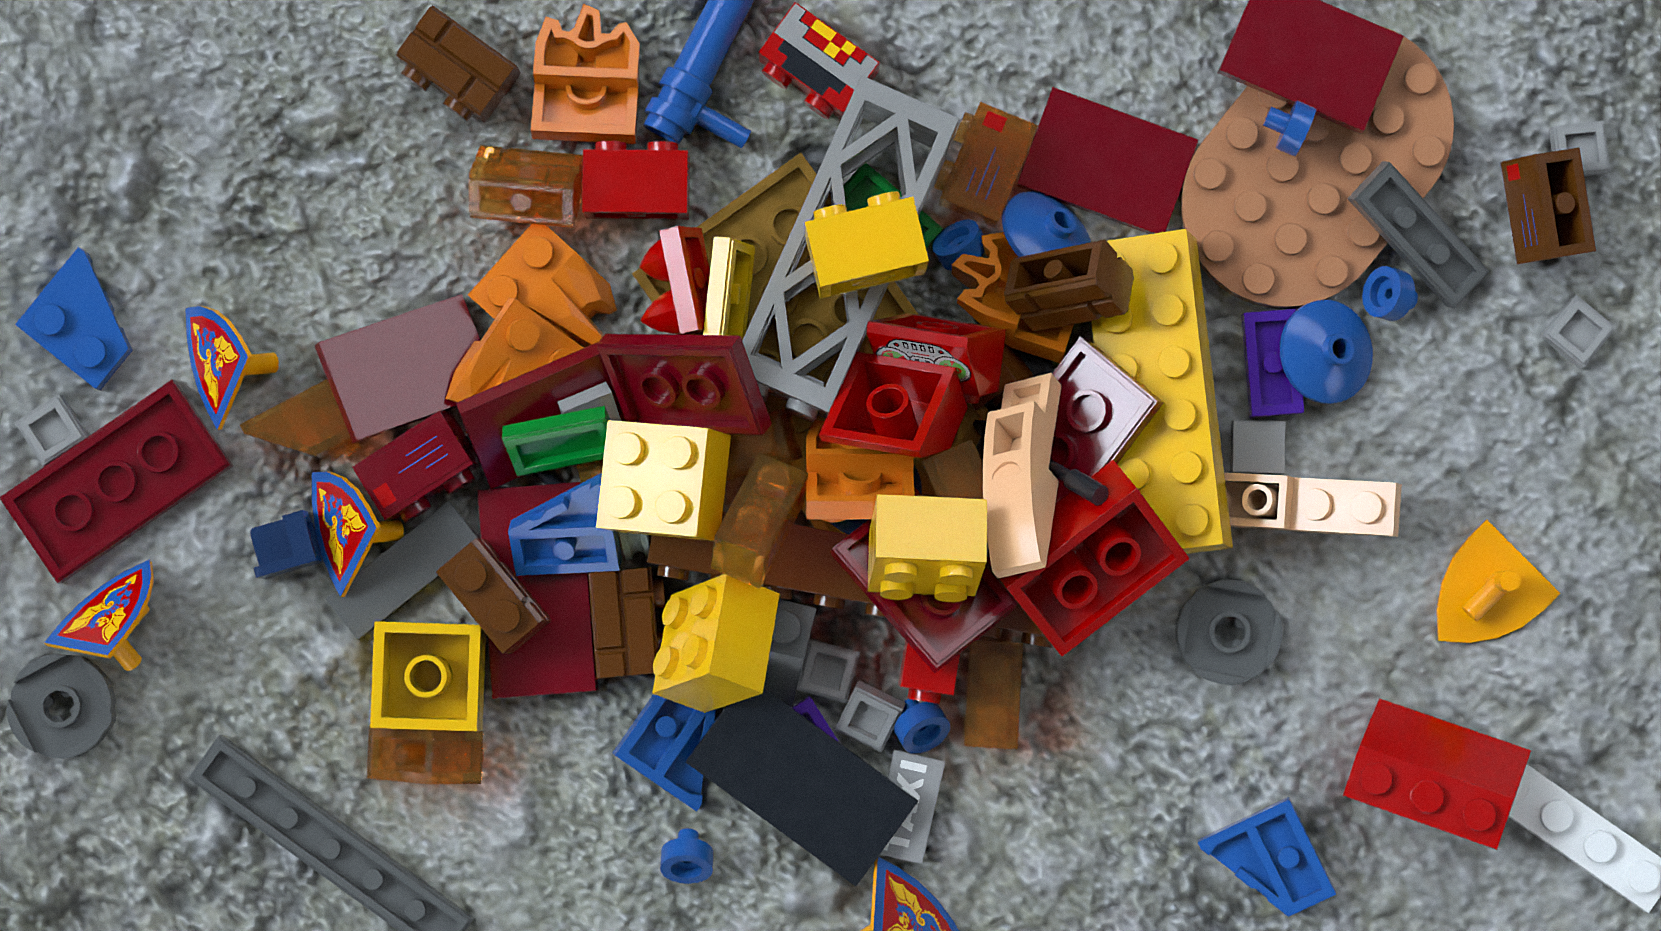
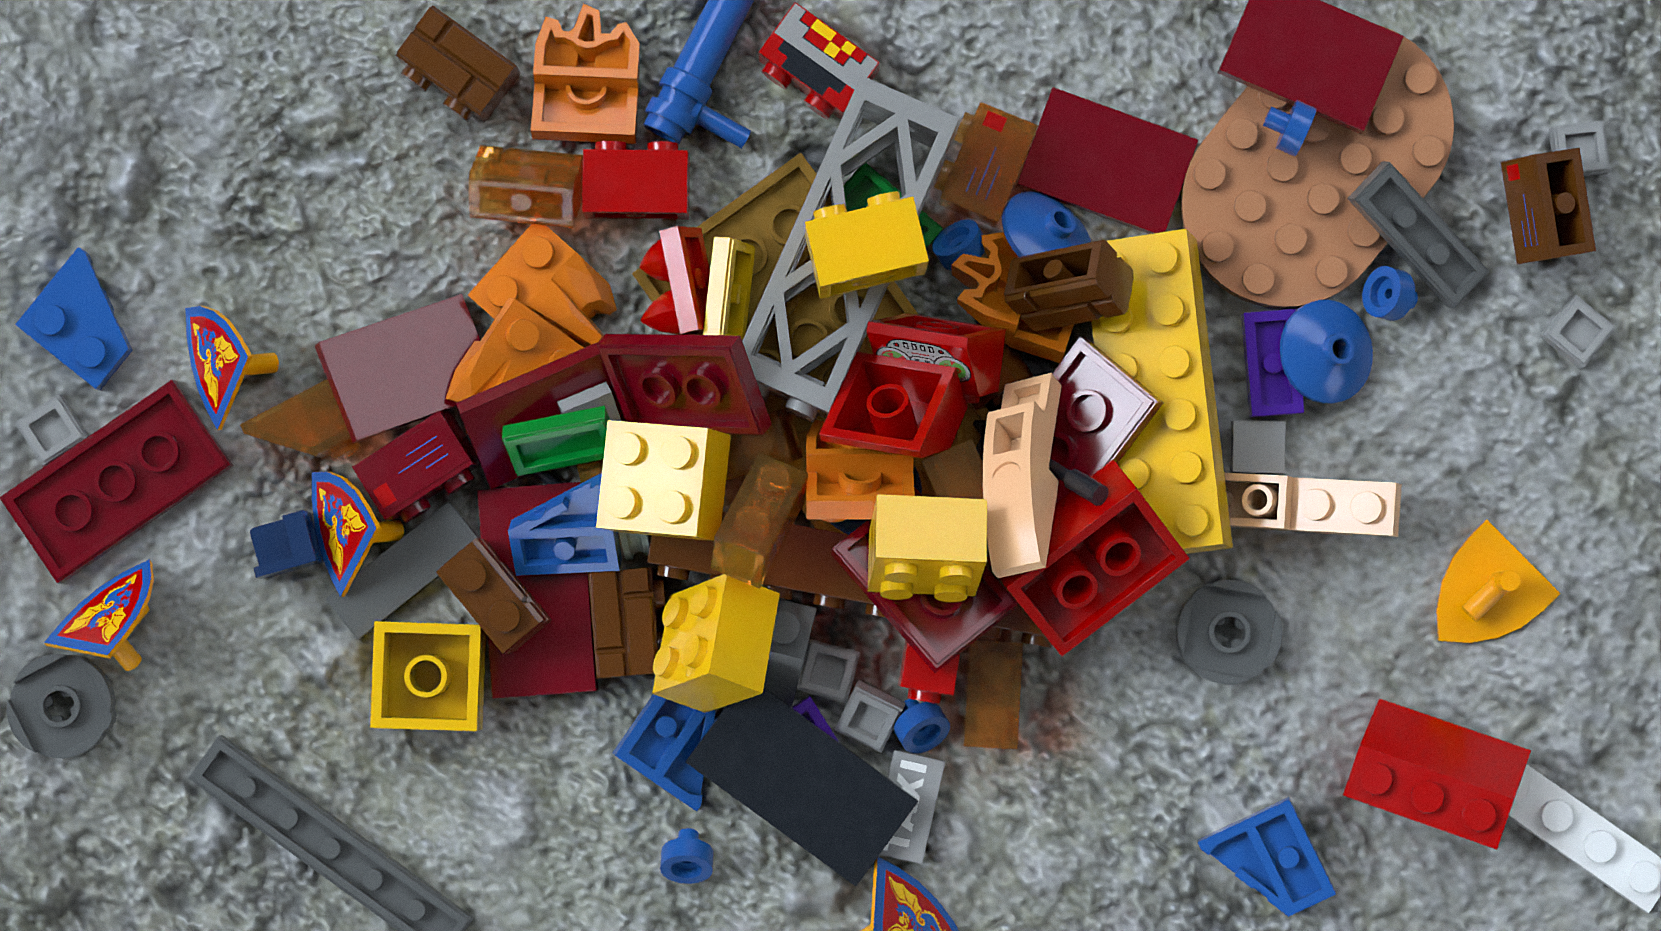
clear orange slope [366,726,484,784] -> none

